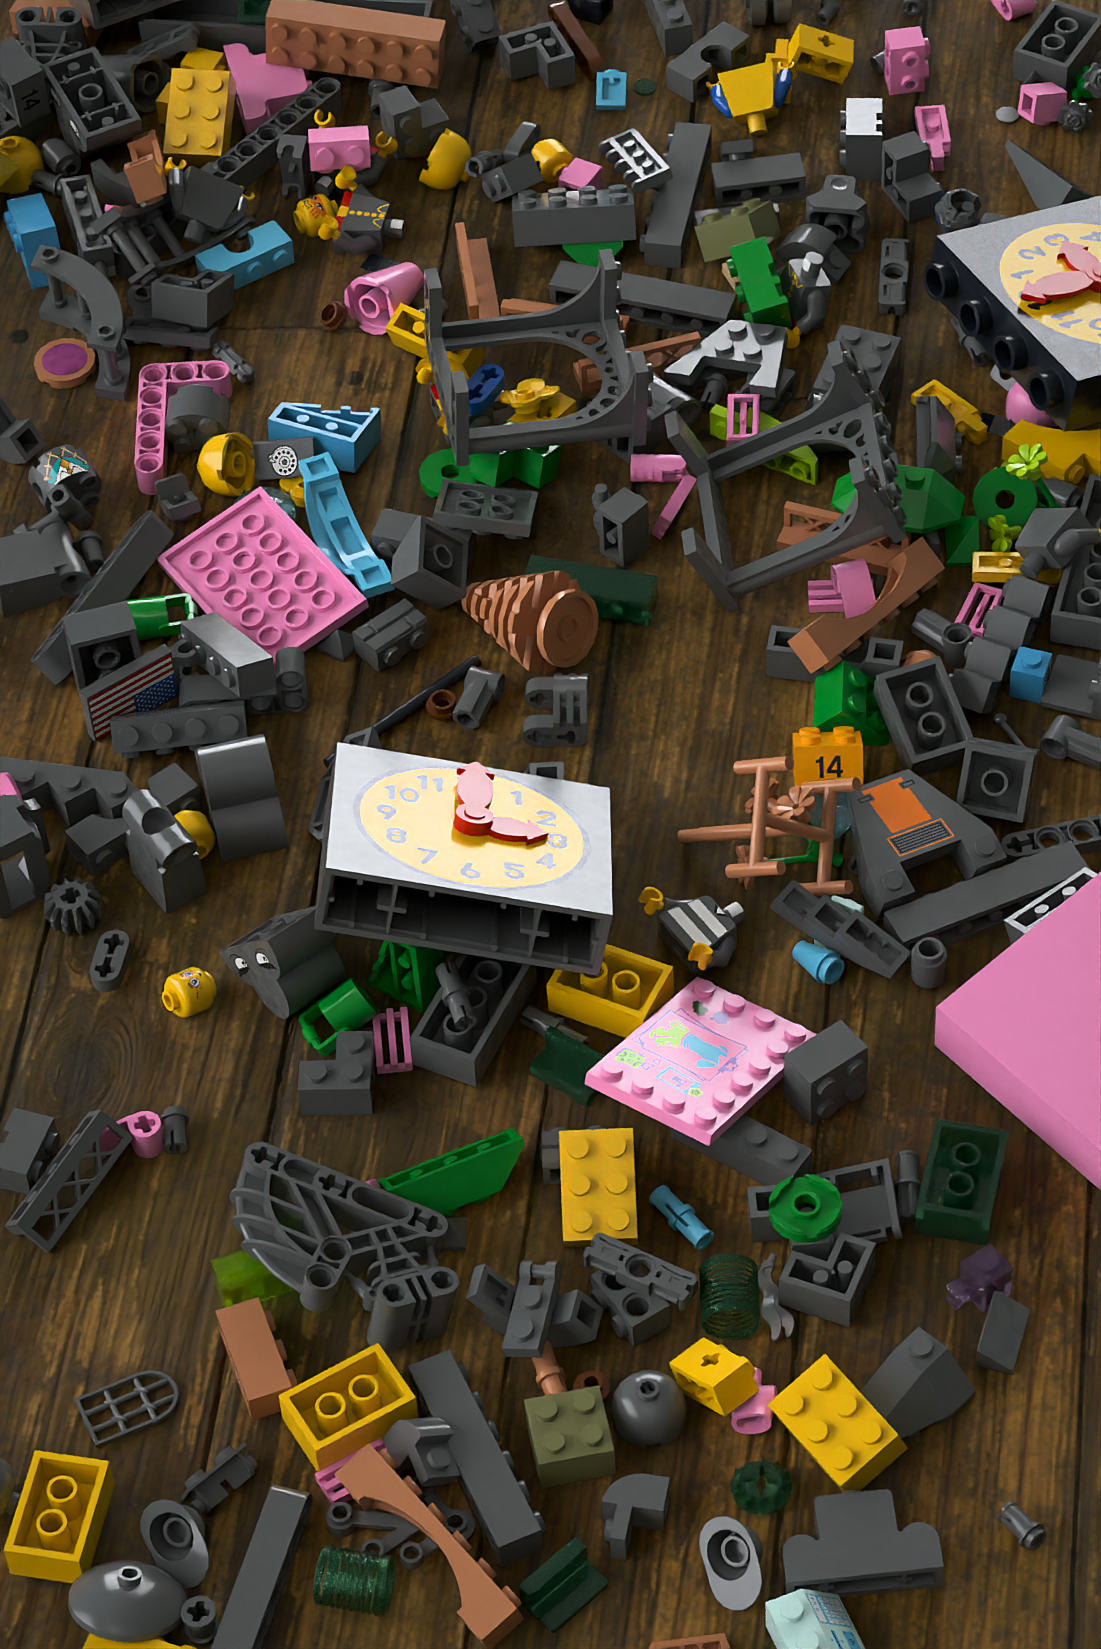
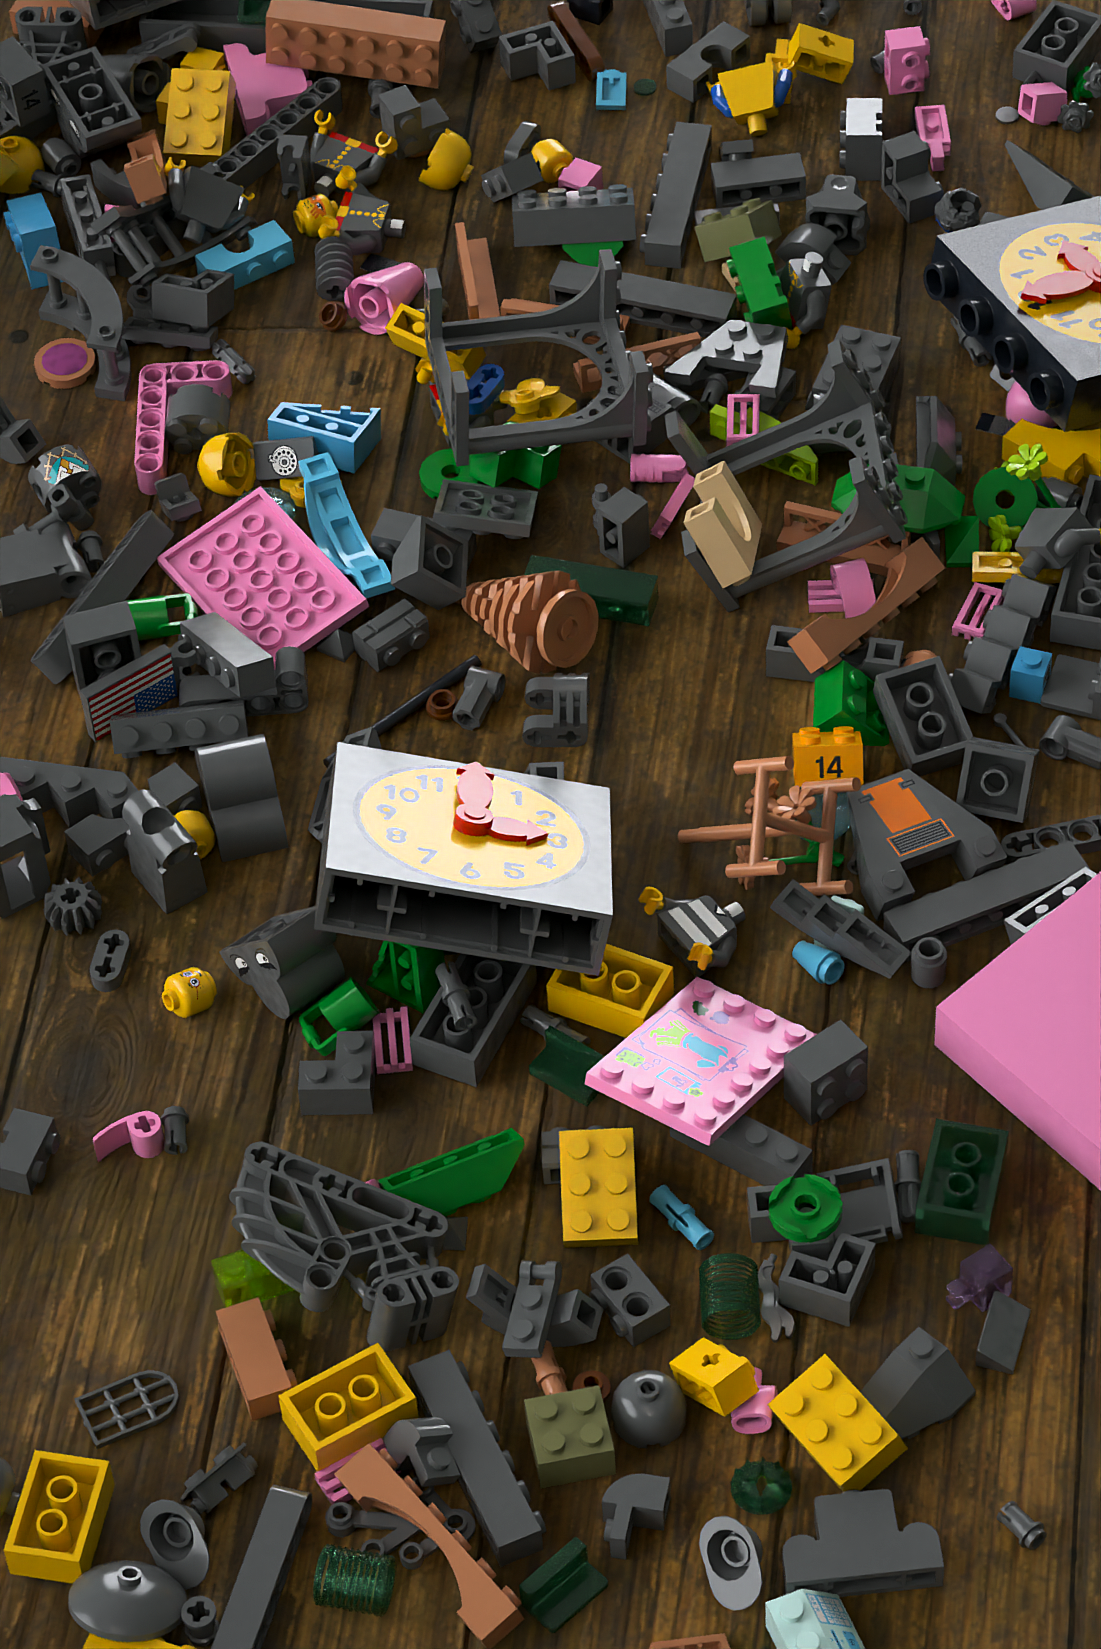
dark grey fence [4,1110,133,1252] -> none
bright pink brick [308,126,371,173] -> none
dark grey pin [465,149,504,177] -> none
dark grey piece [583,1233,698,1310] -> none
dark grey hinge [598,128,673,193] -> none
dark grey piece [878,238,909,316] -> none
yellow hinge [911,379,988,445] -> none
dark grey piece [911,608,972,667] -> none
none -> dark grey piece [314,236,354,302]
none -> tan arch [684,461,762,588]

